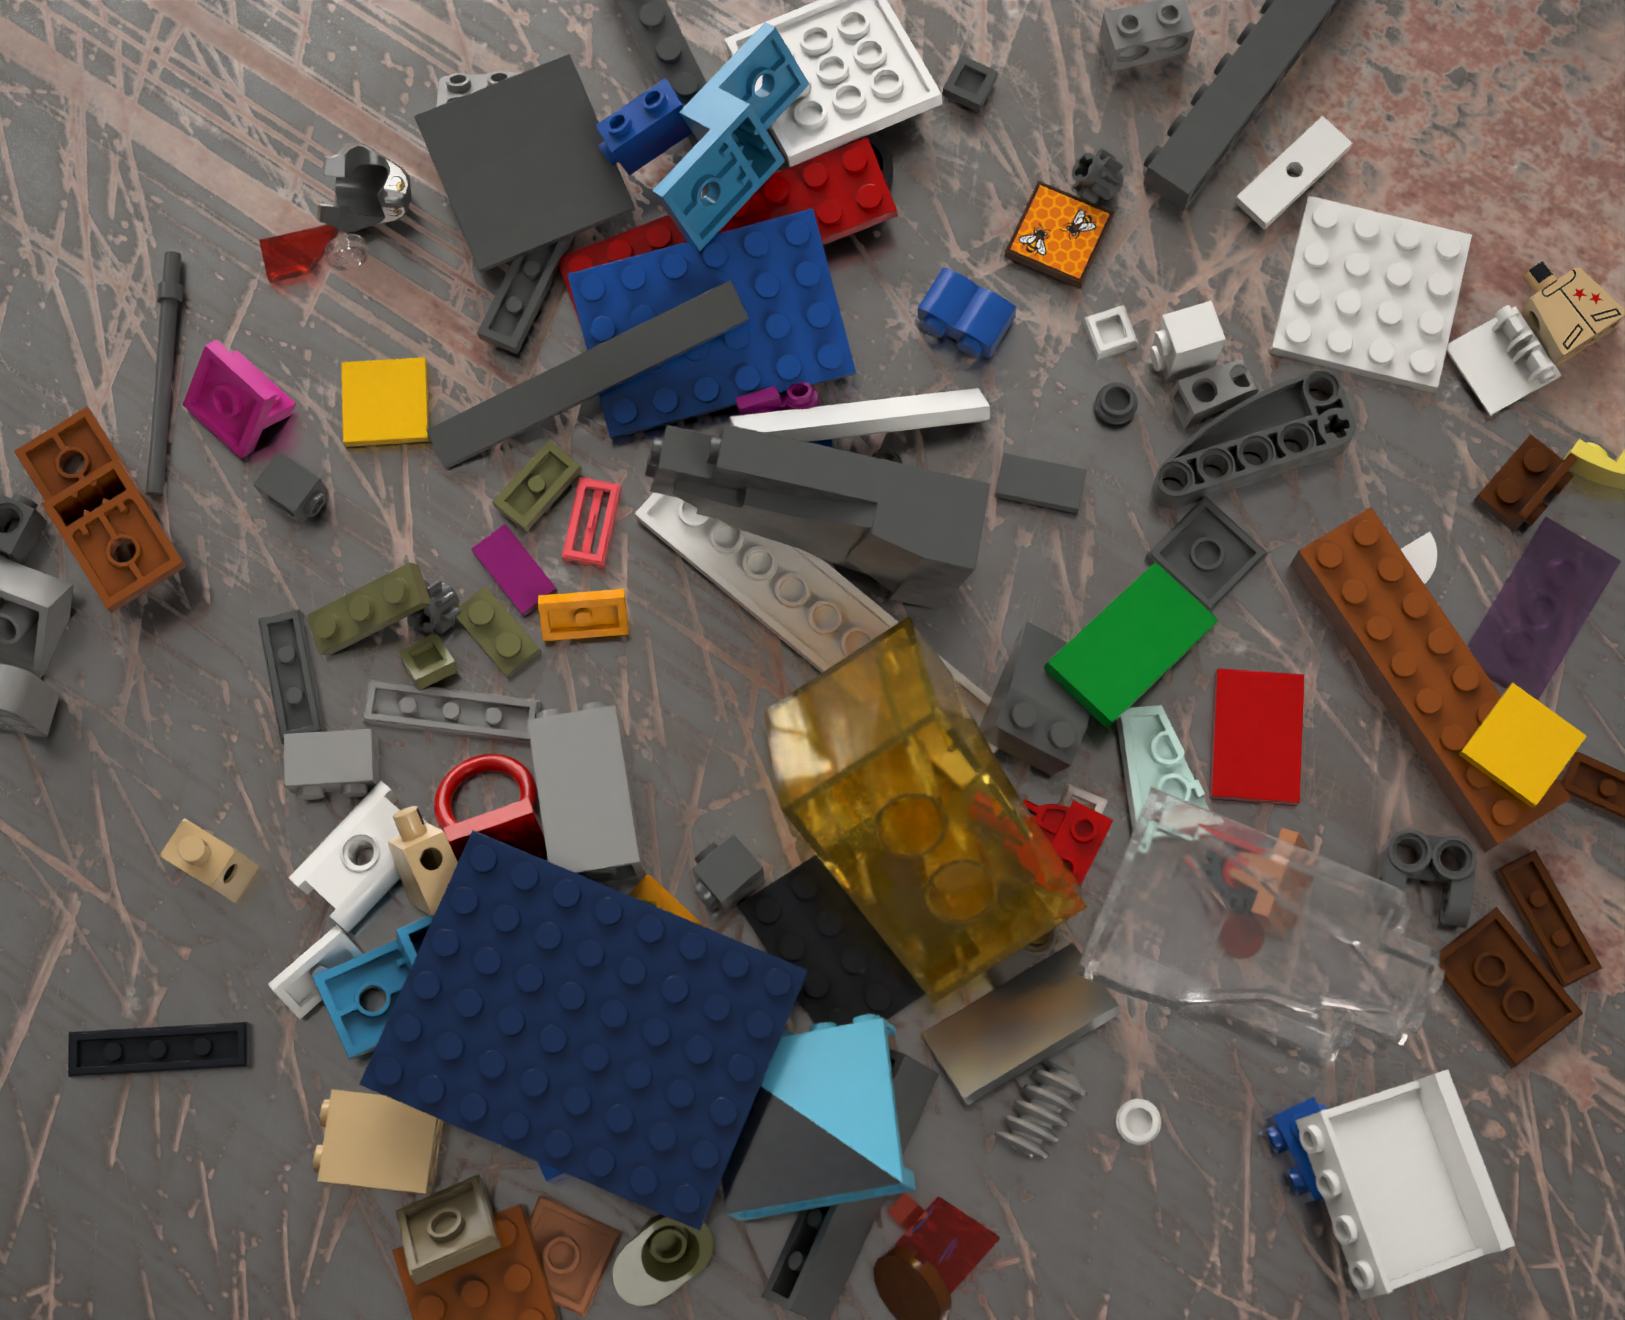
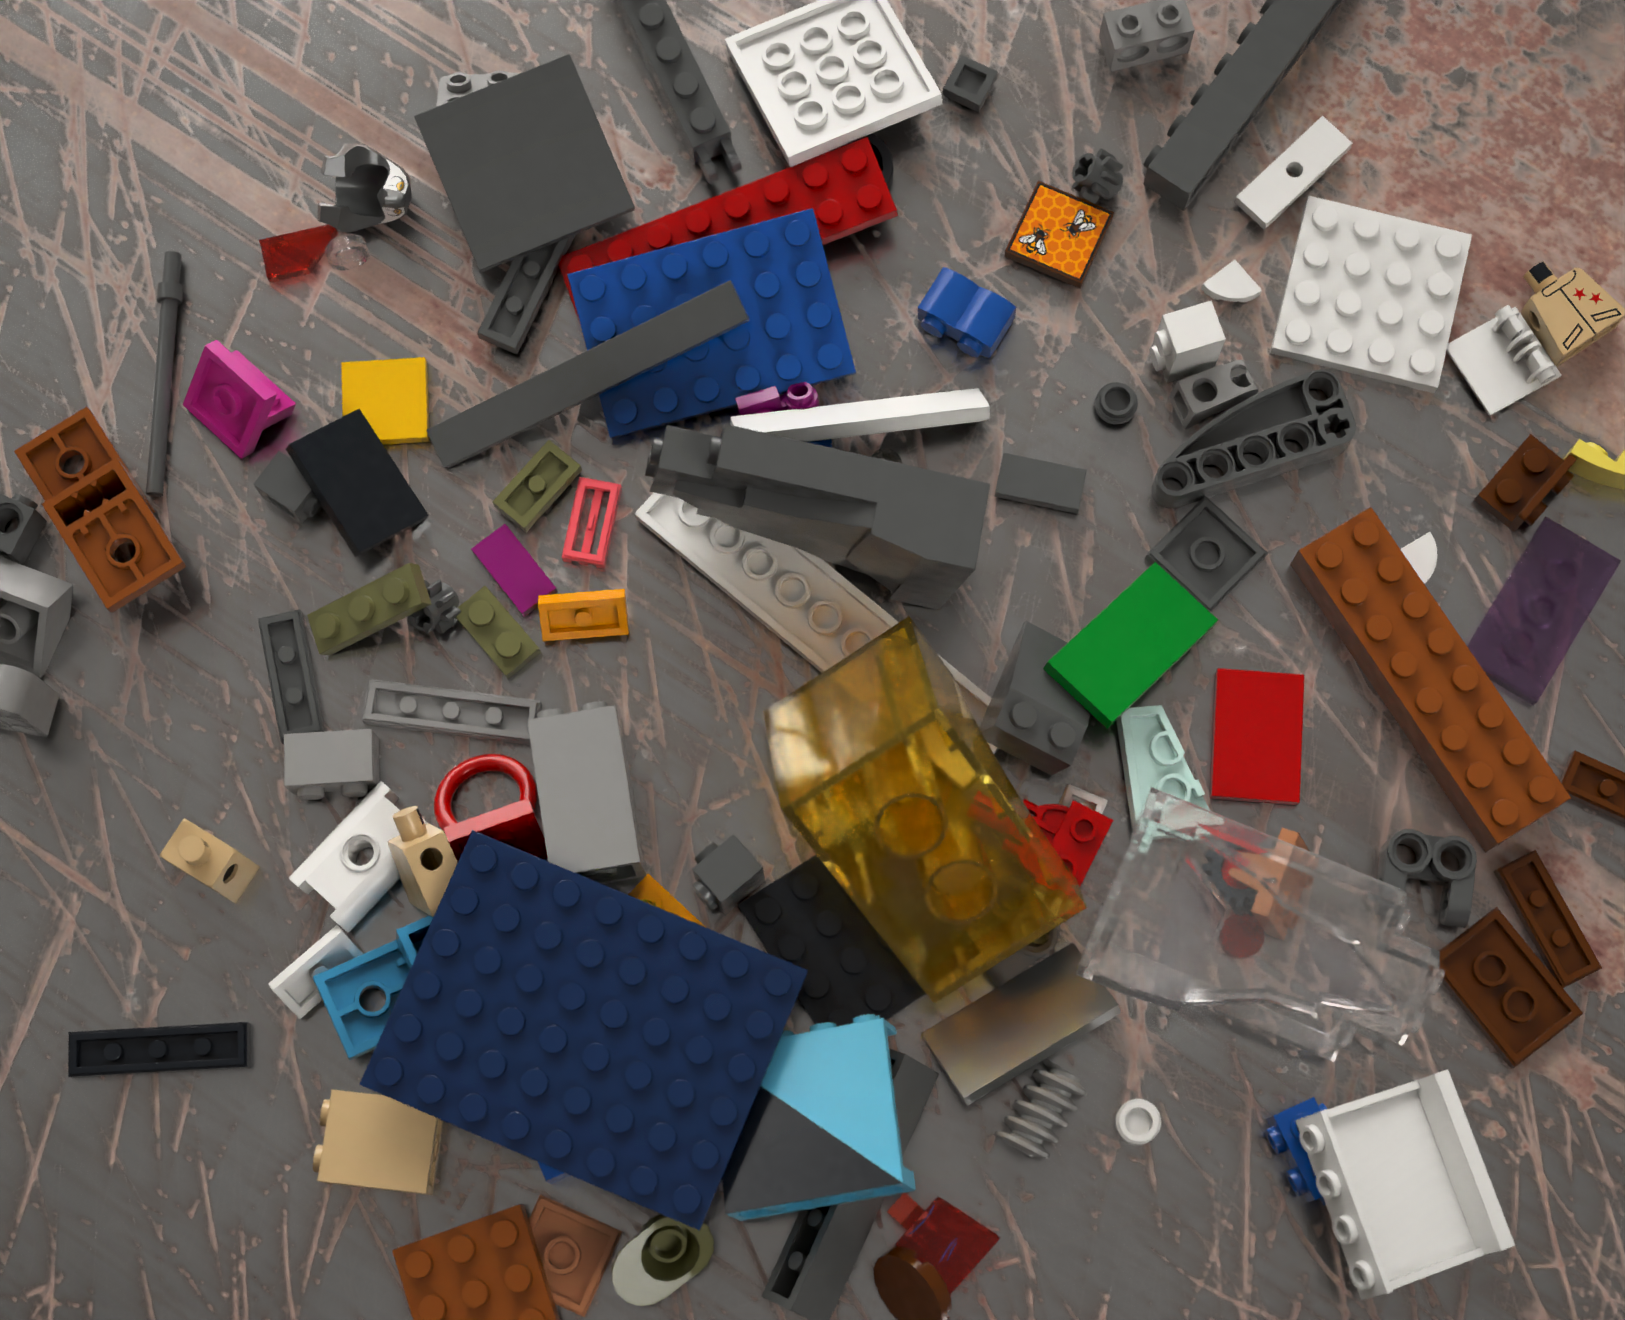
dark tan tile [396,1174,501,1285] -> none
olive plate [398,633,458,690] -> none
blue brick [596,78,693,176] -> none
dark azure bracket [652,22,809,251] -> none
white tile [1083,305,1138,360] -> none
yellow tile [1459,683,1587,808] -> none
none -> black tile [286,409,429,557]
none -> white tile [1201,259,1262,303]

